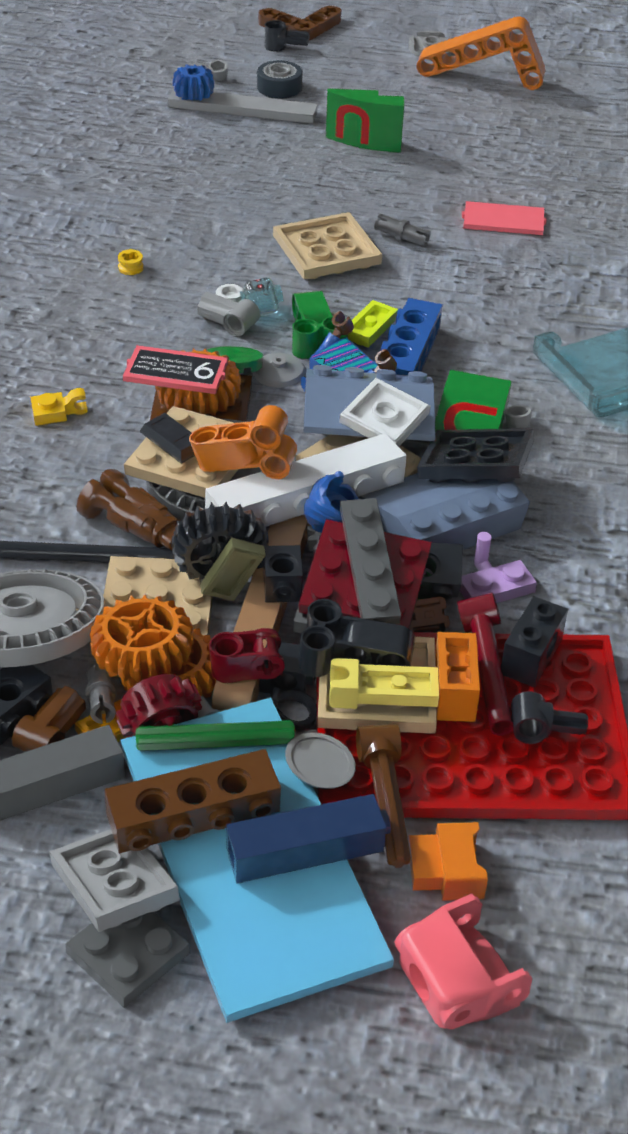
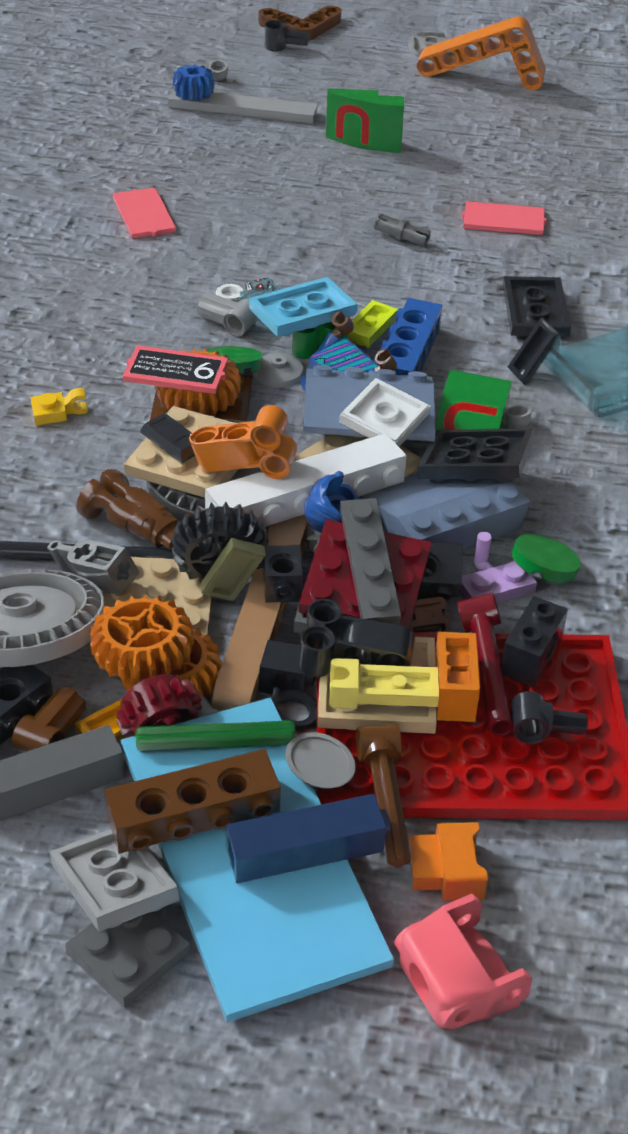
flat silver pin [85,663,116,724] -> none
yellow bush [118,249,144,275] -> none
dark red piece [209,628,285,683] -> none
black wheel [257,60,303,99] -> none
tan plate [273,212,382,279] -> none
none -> dark grey piece [47,540,140,596]
none -> coral piece [113,188,176,239]
none -> medium azure plate [249,277,357,337]
none -> black plate [503,276,571,337]
none -> black tile [507,317,560,384]
none -> green tile [511,534,581,583]

